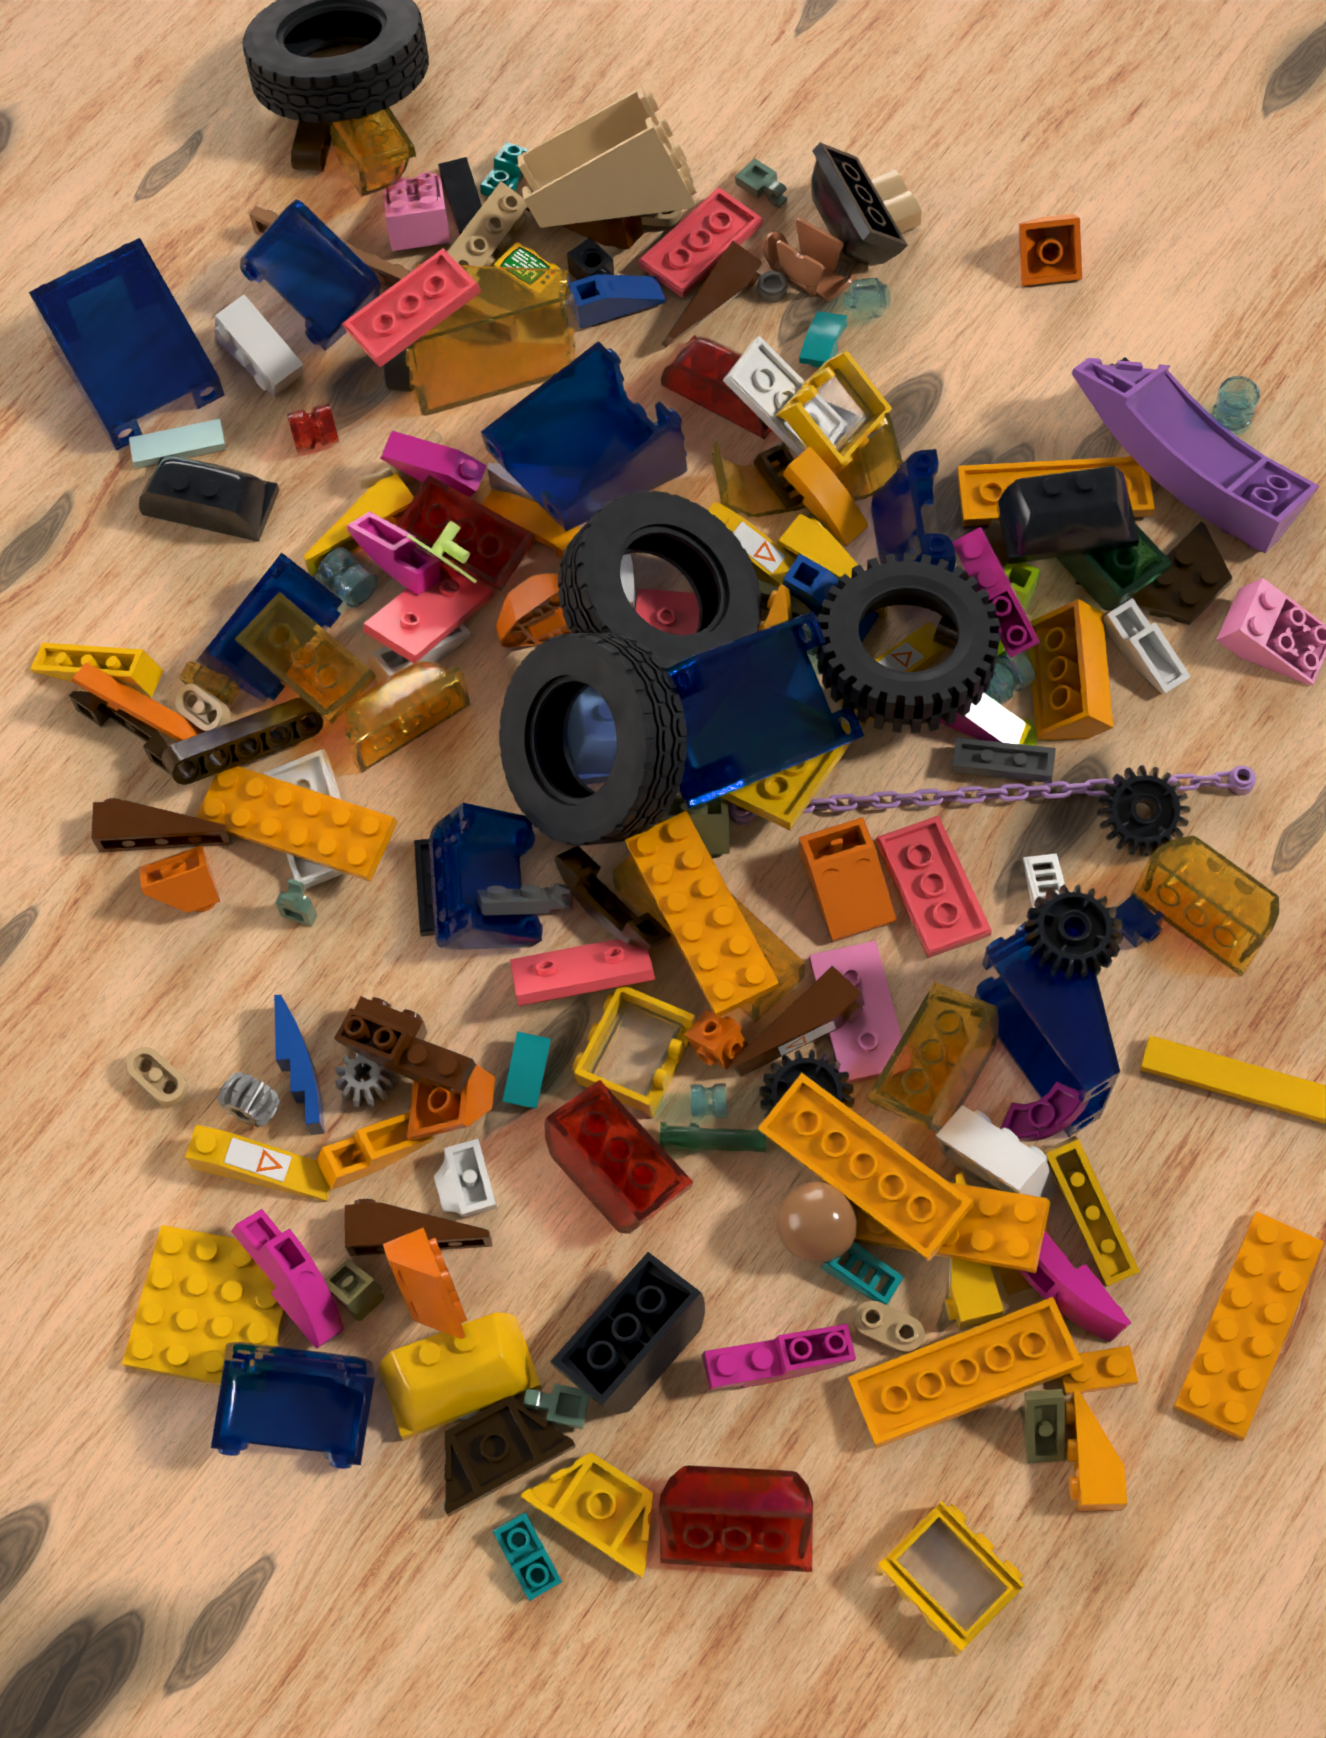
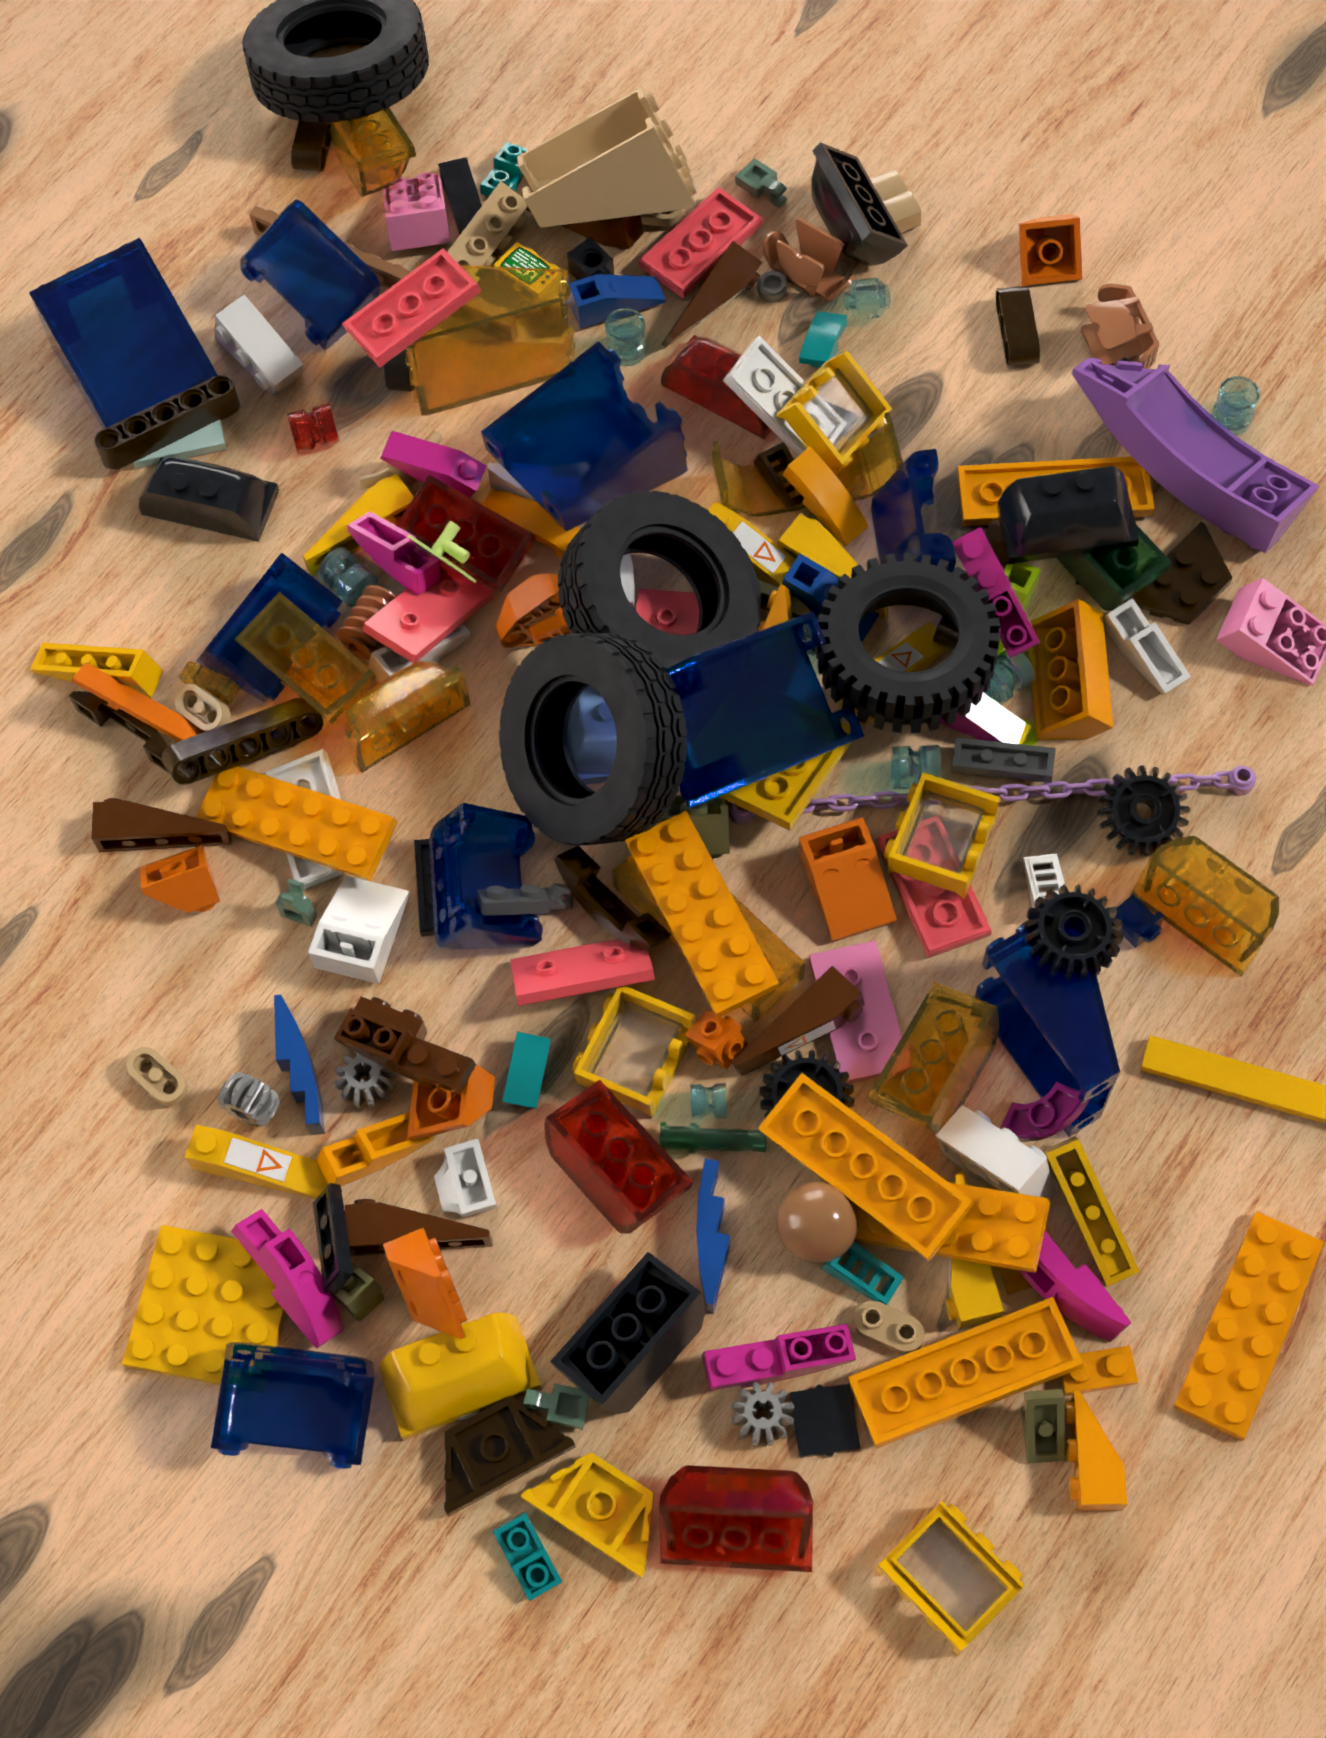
none -> dark brown beam [94,375,240,470]
none -> white slope [308,876,410,984]
none -> black tile [313,1183,353,1294]
none -> nougat piece [338,585,396,659]
none -> clear light blue wheel [605,308,646,367]
none -> blue slope [696,1158,730,1314]
none -> light grey gear [732,1382,794,1446]
none -> black piece [789,1384,860,1458]
none -> window [884,772,1000,900]
none -> clear light blue wheel [891,745,941,790]
none -> dark brown beam [996,286,1040,366]
none -> nougat piece [1081,283,1159,369]

